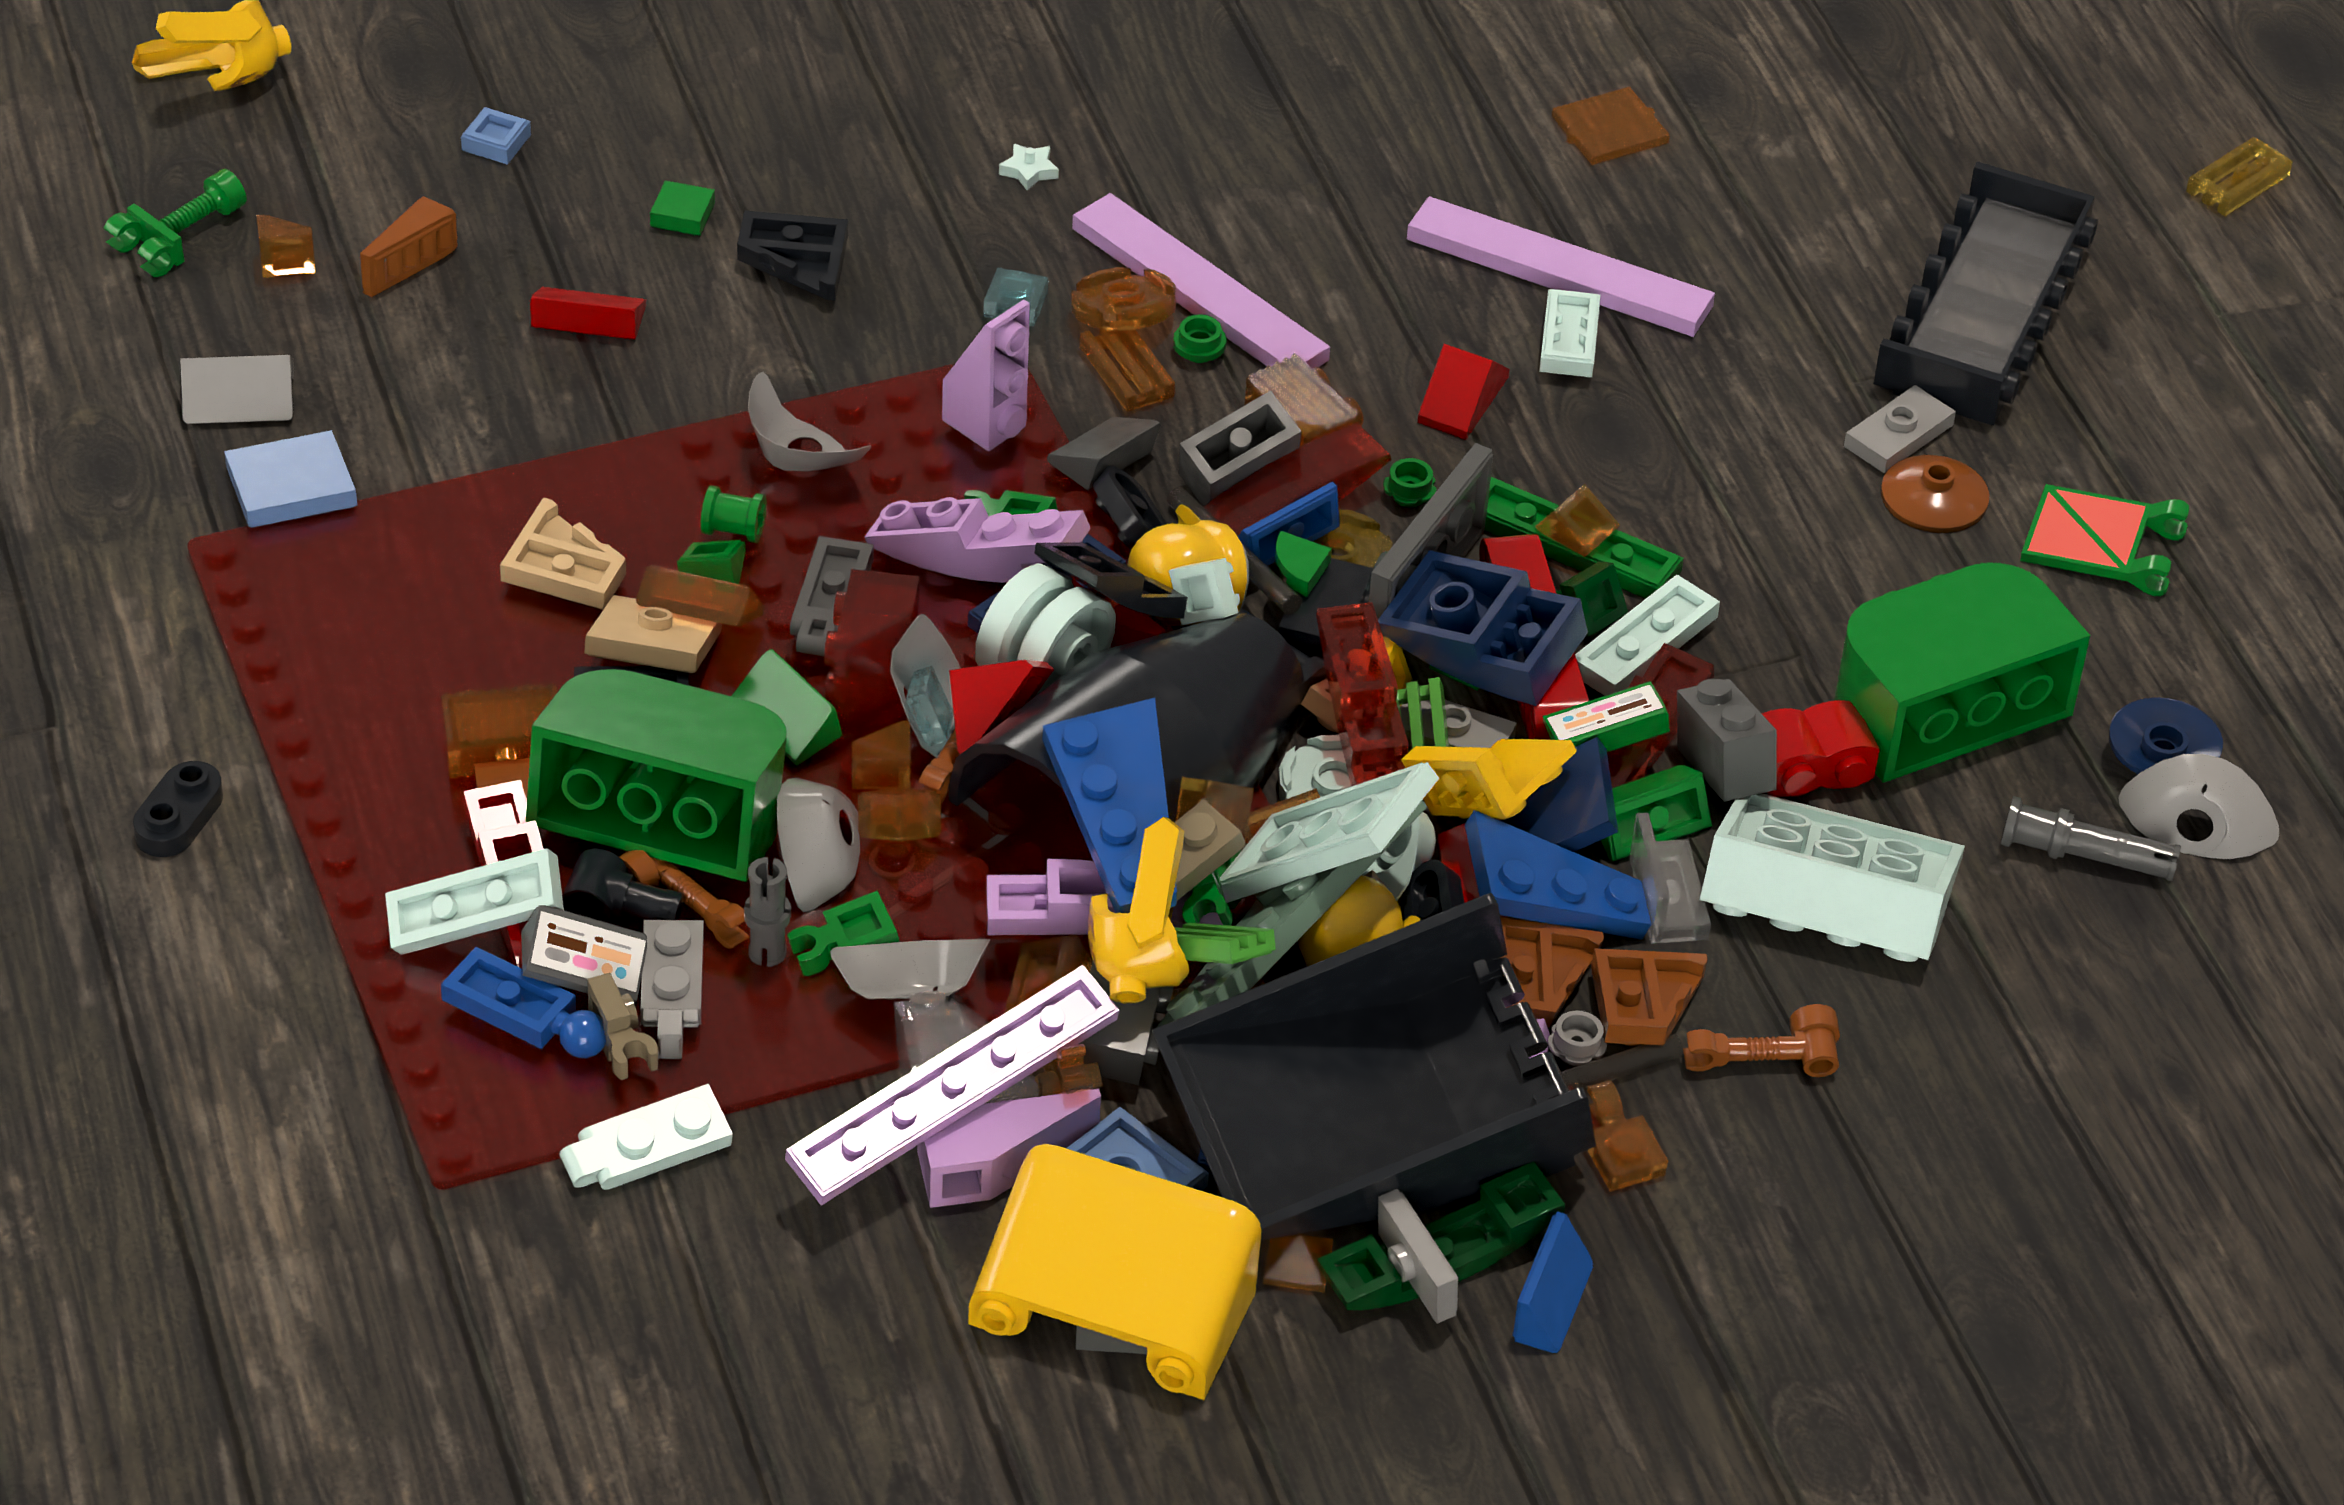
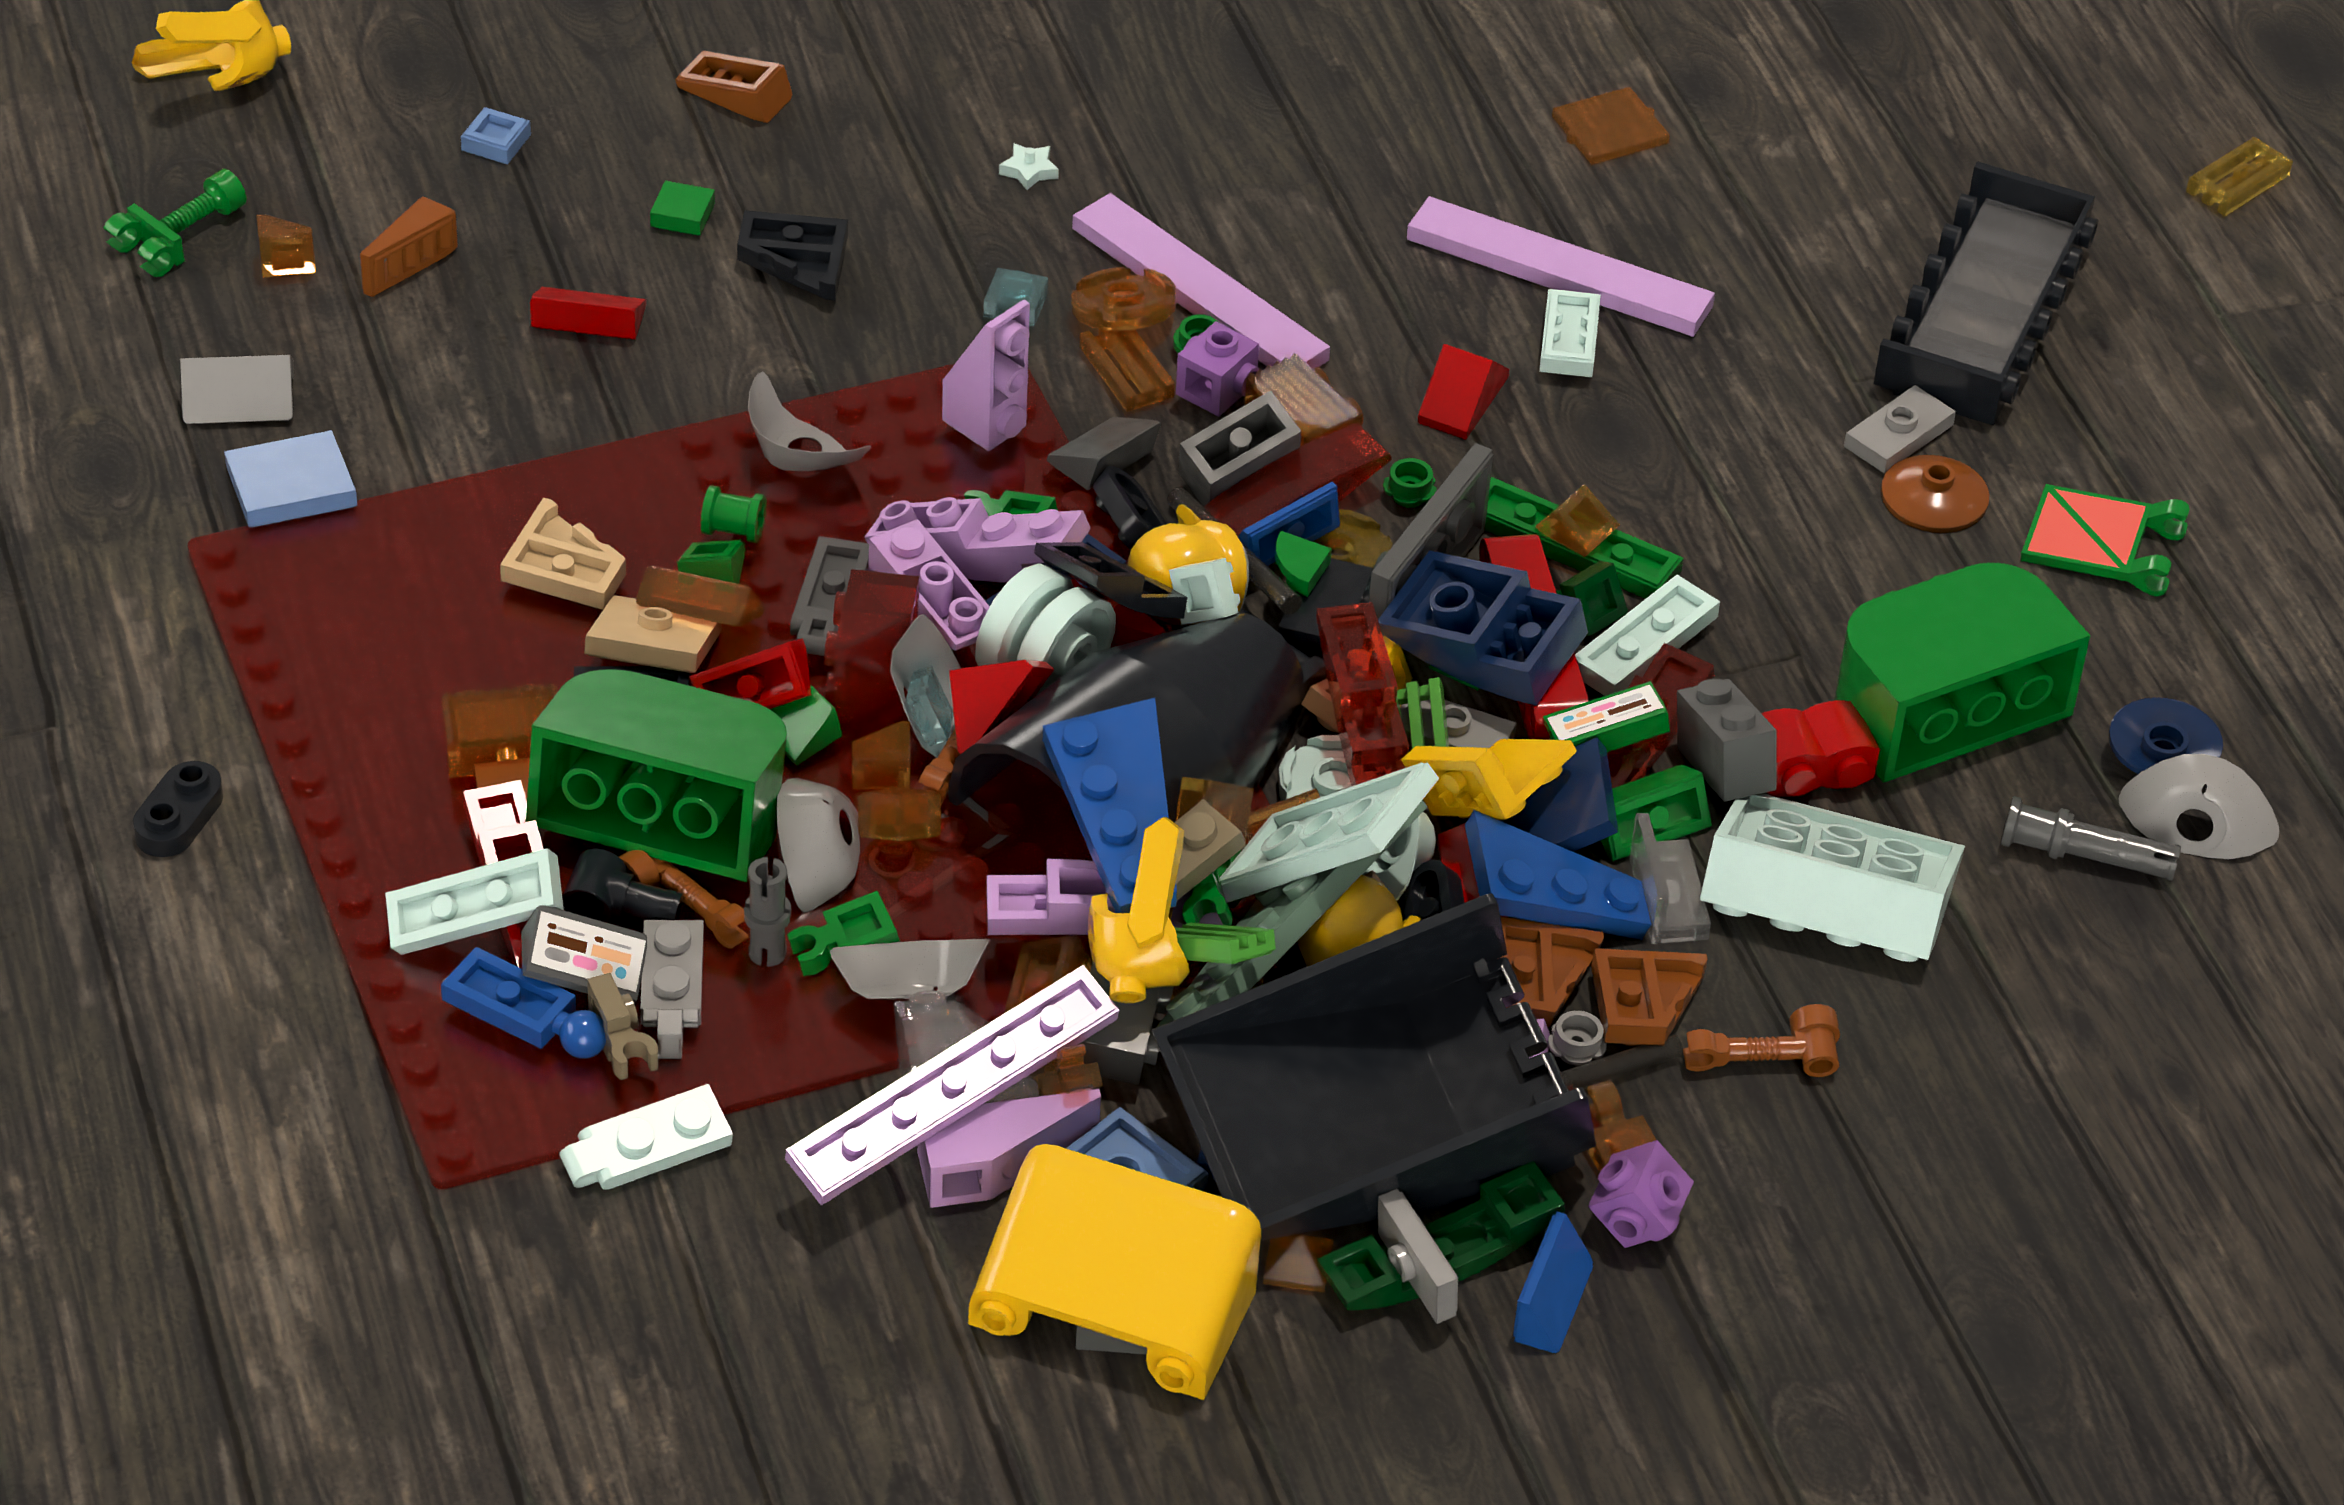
none -> dark orange slope [675,51,792,123]
none -> red slope [689,638,811,709]
none -> lavender slope [868,519,990,651]
none -> medium lavender brick [1176,321,1260,417]
none -> medium lavender brick [1588,1140,1694,1248]

